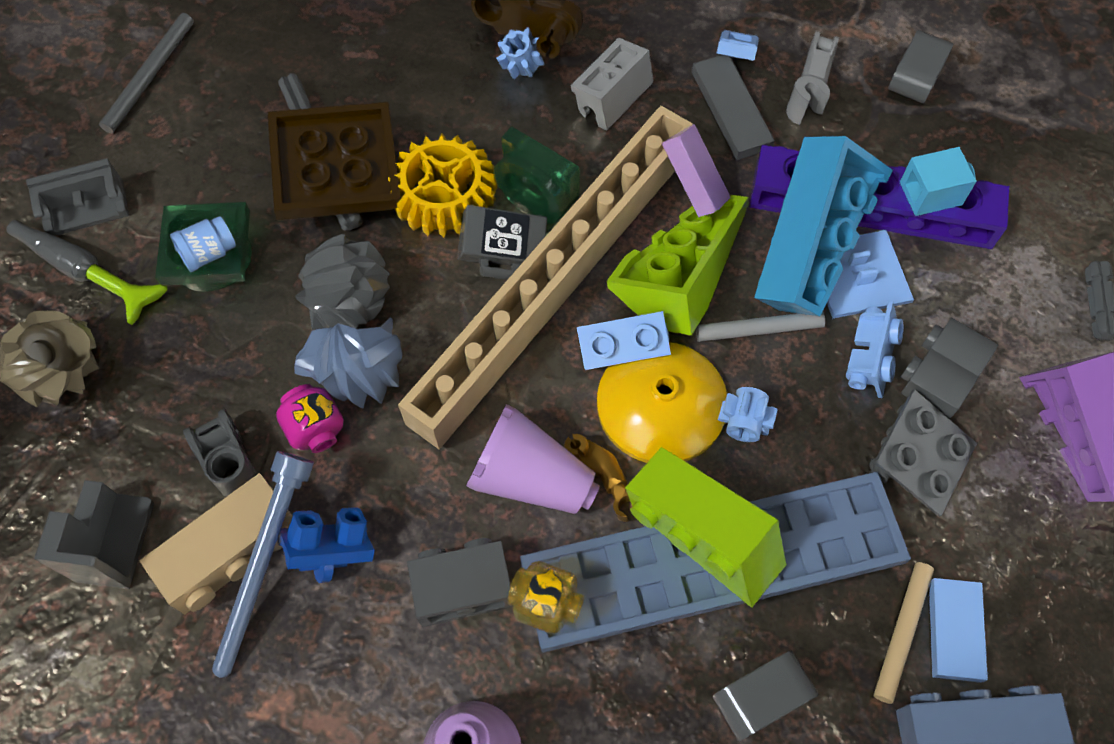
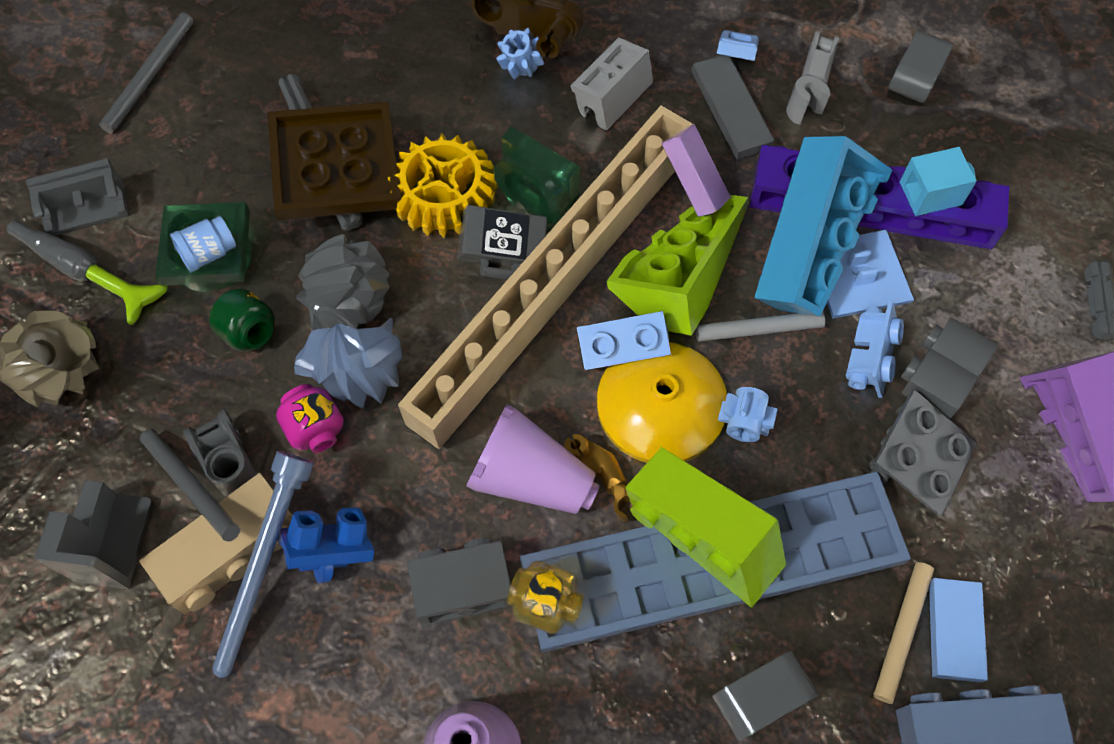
none -> dark grey bar [140,429,240,542]
none -> dark green head [209,289,275,352]

